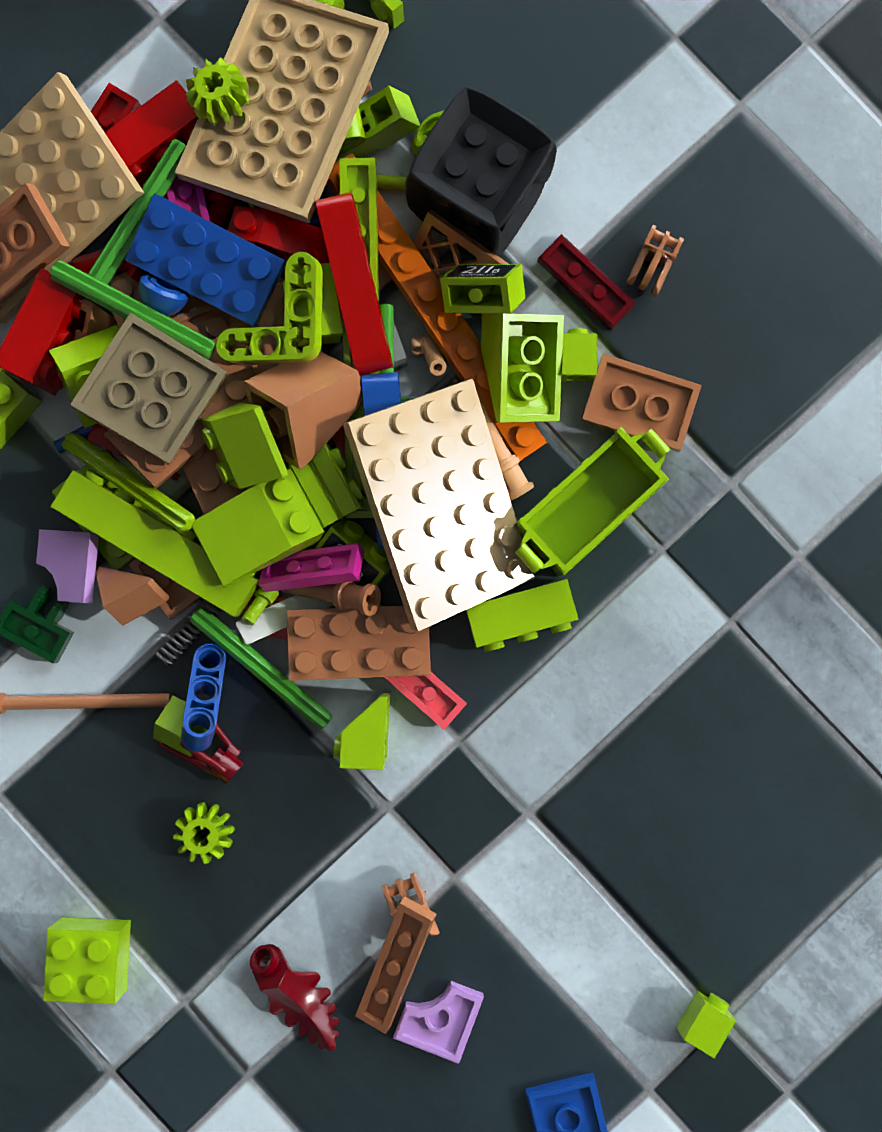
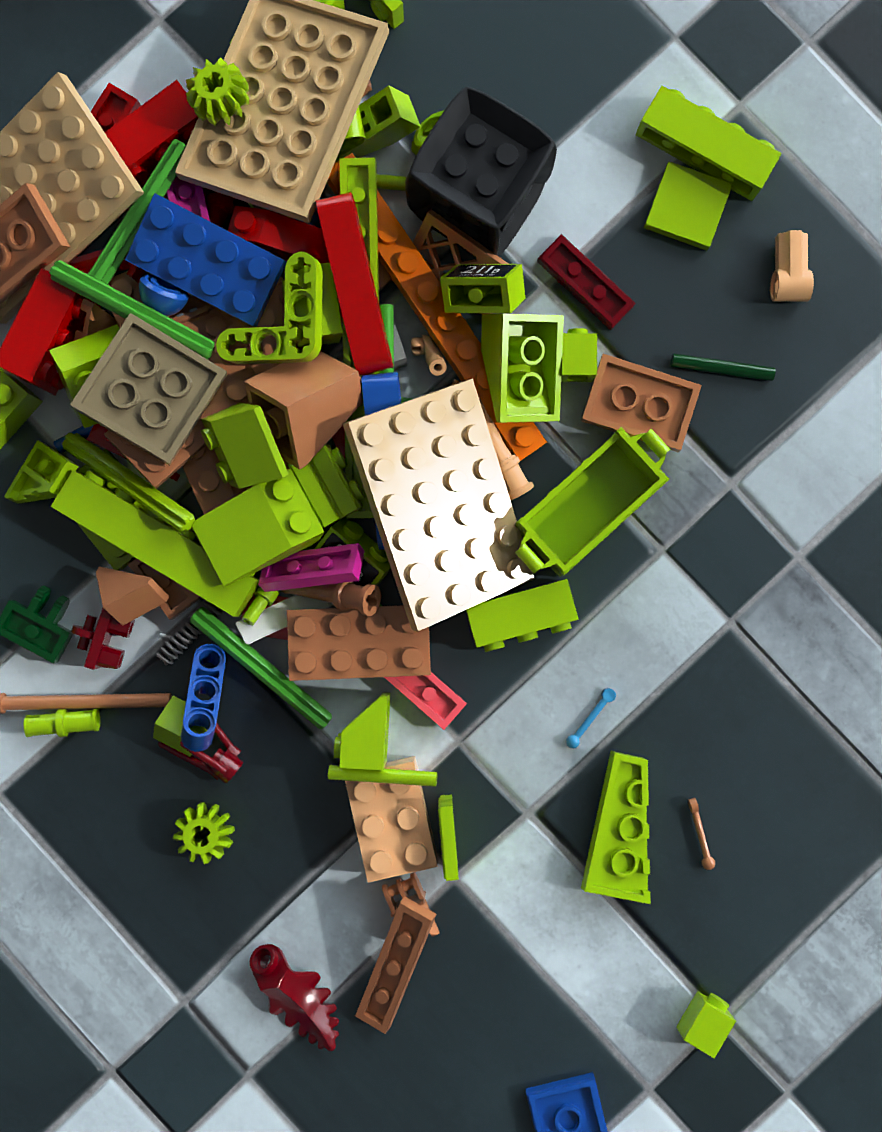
lavender tile [36,529,99,604] -> none
lime brick [43,917,131,1004] -> none
lavender tile [393,981,484,1064] -> none
nougat arm [626,224,684,297] -> none
none -> lime wing [4,440,79,504]
none -> lime pin [24,709,101,737]
none -> dark red hips [71,607,135,670]
none -> lime bar [328,765,437,787]
none -> light nougat brick [345,756,438,883]
none -> lime tile [438,795,459,881]
none -> dark azure hinge [566,688,616,749]
none -> lime wing [581,751,651,904]
none -> lime brick [635,85,782,201]
none -> lime tile [644,161,733,251]
none -> dark green bar [670,353,776,381]
none -> nougat hinge [688,798,715,870]
none -> light nougat piece [770,230,814,302]

